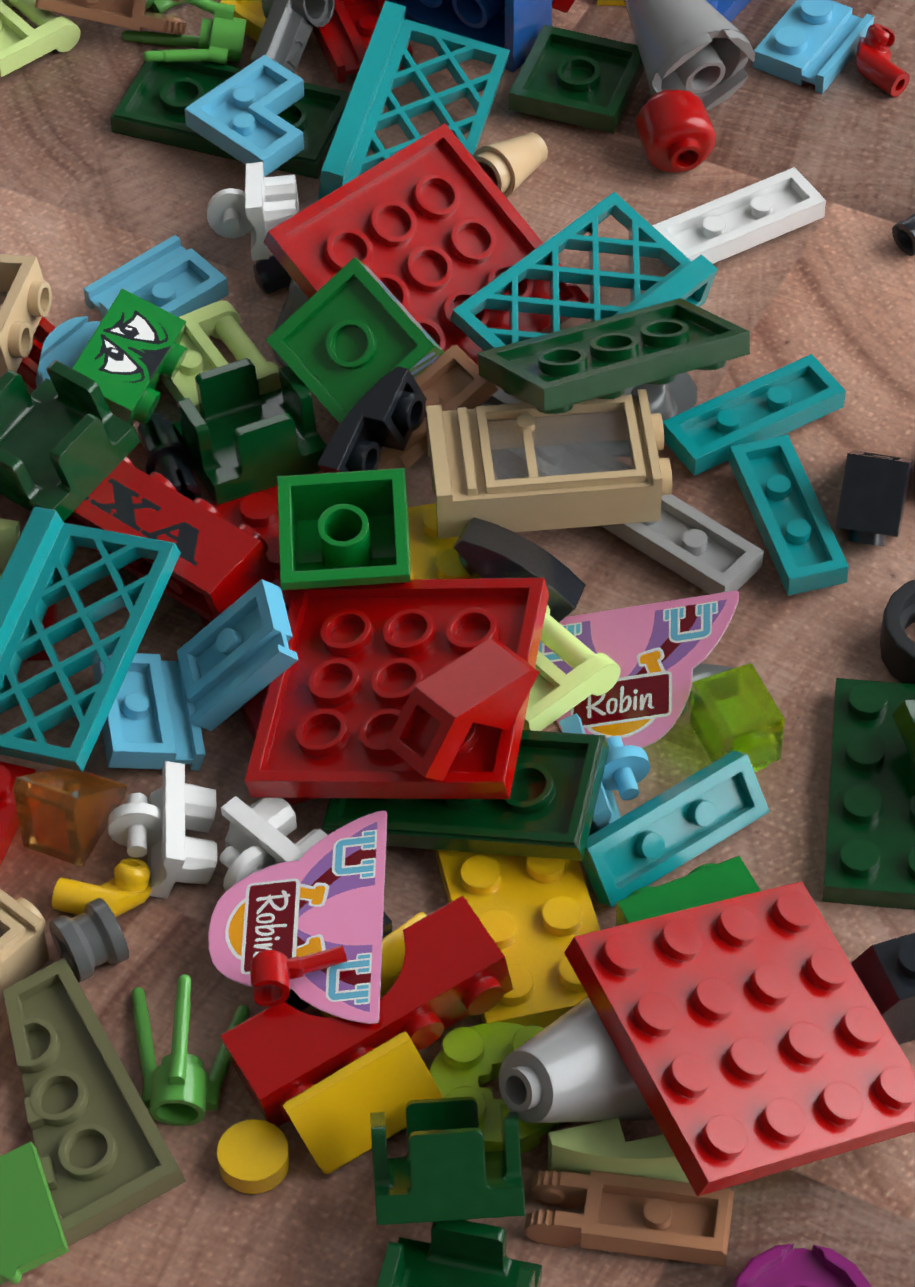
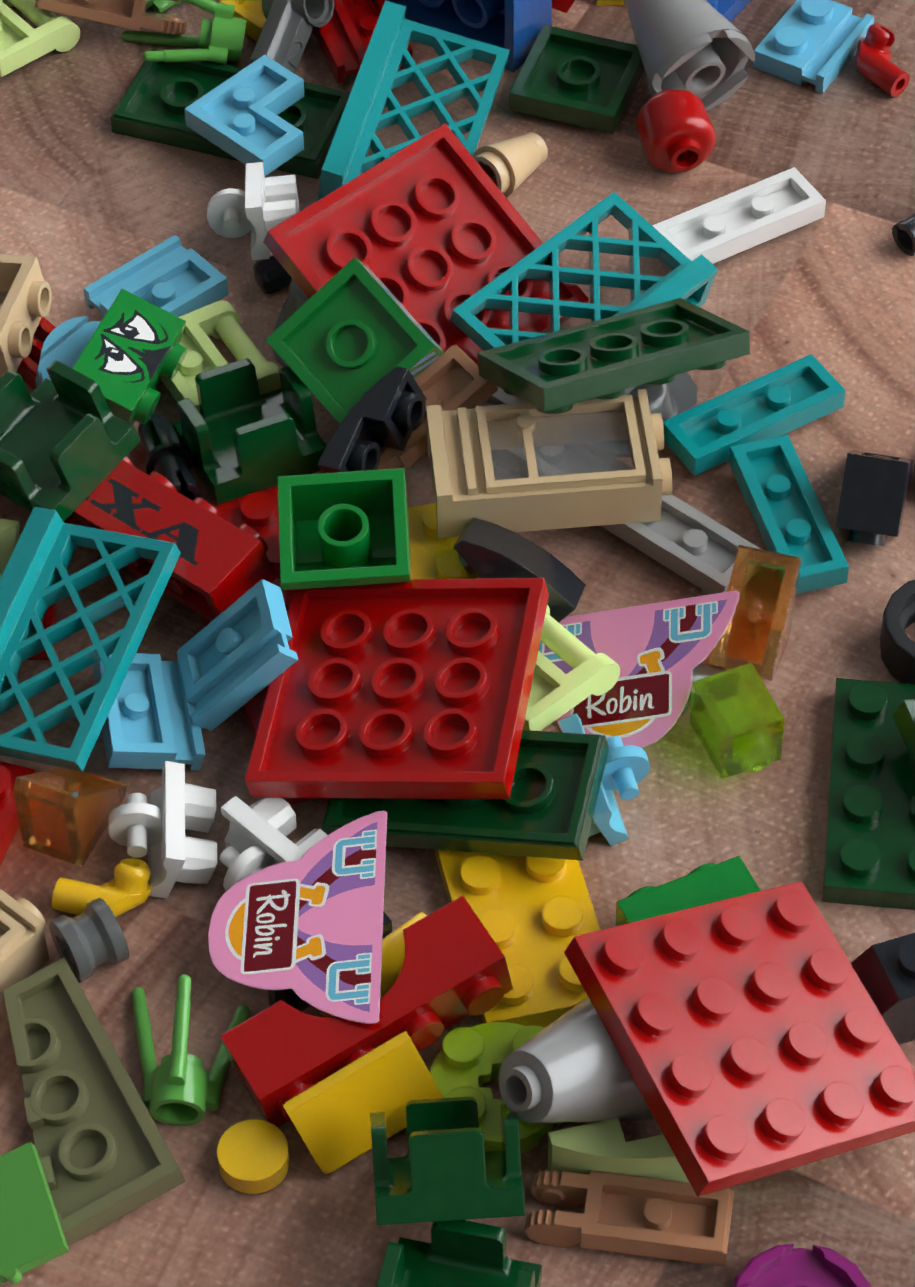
red hand [250,945,347,1007] -> none
red slope [385,639,540,781] -> none
teal plate [582,751,770,907] -> none
none -> clear orange slope [709,545,802,681]

